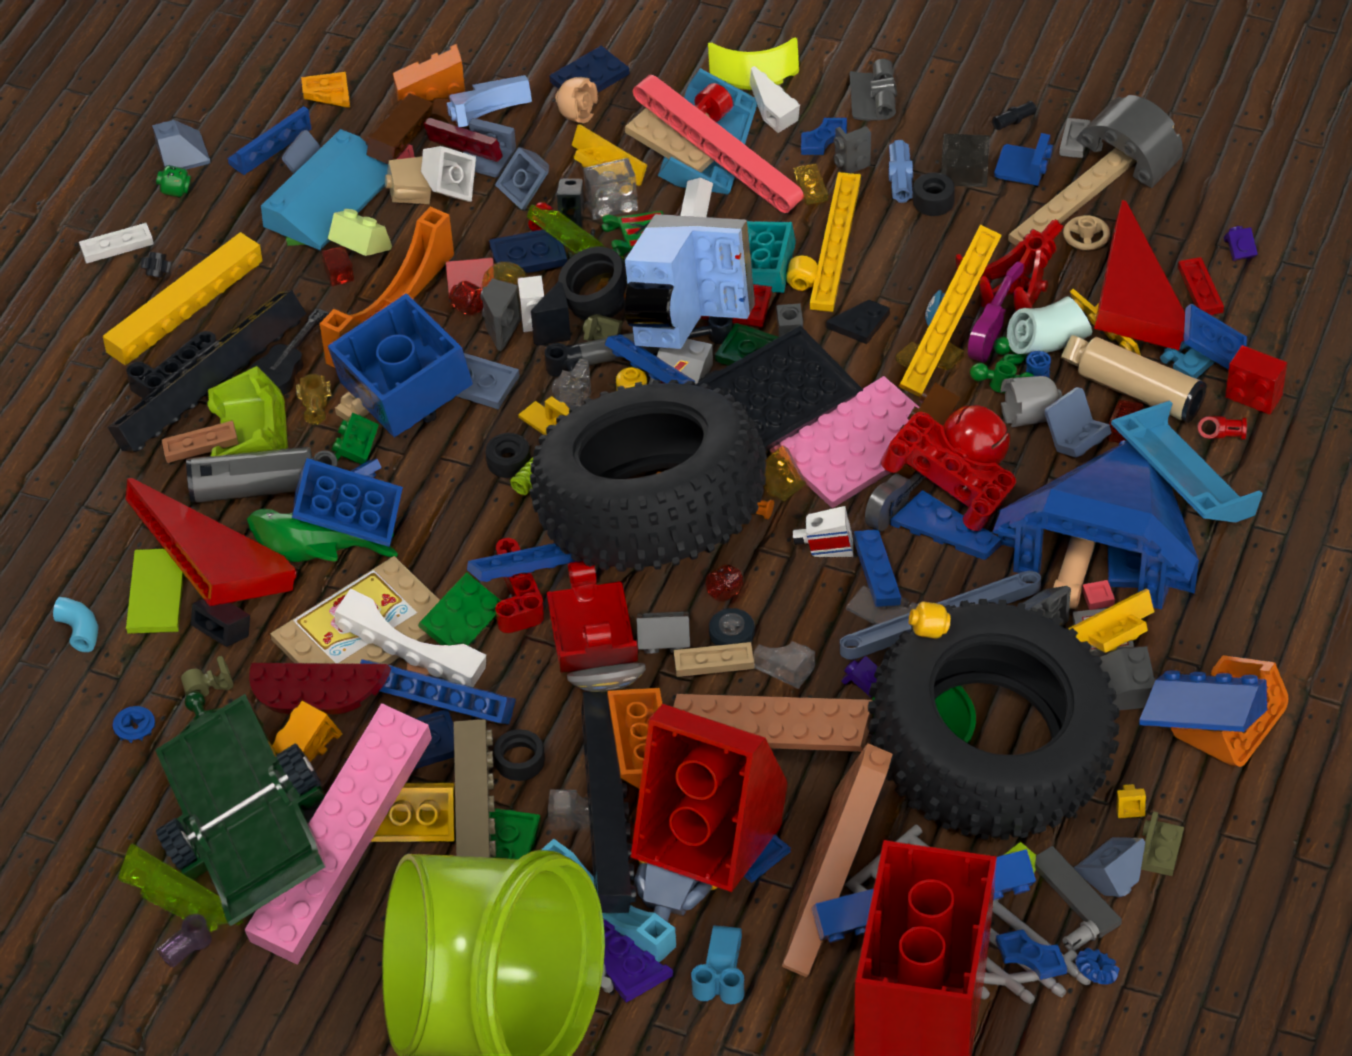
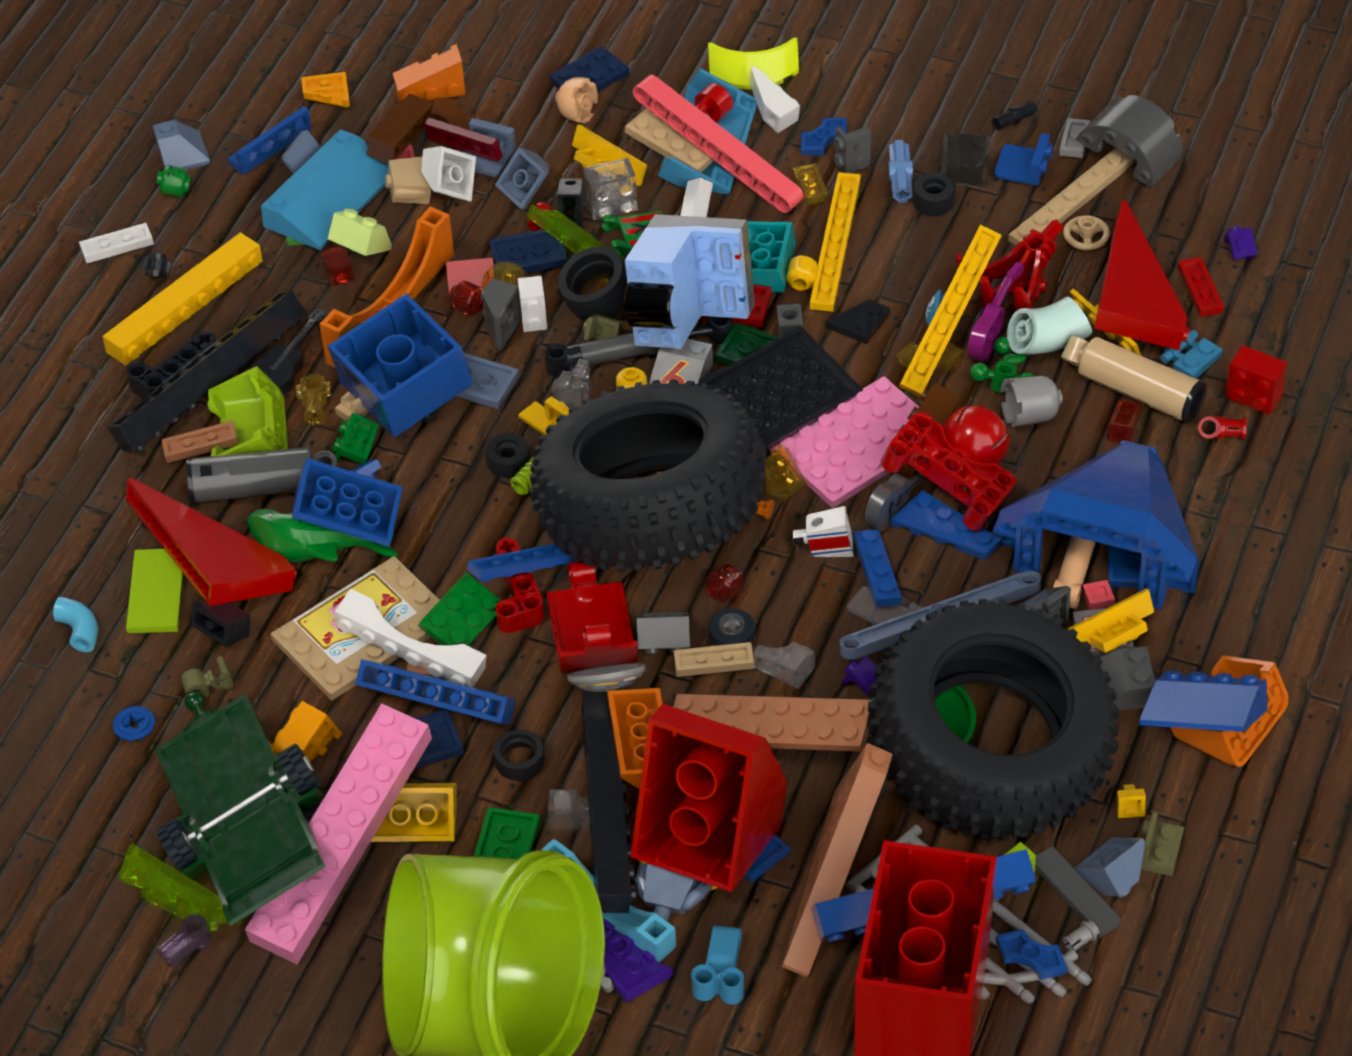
dark red plate [249,663,391,714] -> none
light blue arch [447,75,532,127] -> none
dark tan brick [454,719,496,857] -> none
black slope [531,281,571,346] -> none
blue plate [605,335,695,384] -> none
dark grey panel [850,59,897,121] -> none
yellow head [909,601,950,639] -> none
blue wheel [1026,351,1051,378] -> none
sand blue bracket [1045,387,1112,457] -> none
blue gear [1076,948,1120,984] -> none
dark azure slope [1111,401,1263,523] -> none
blue tile [1184,304,1247,369] -> none

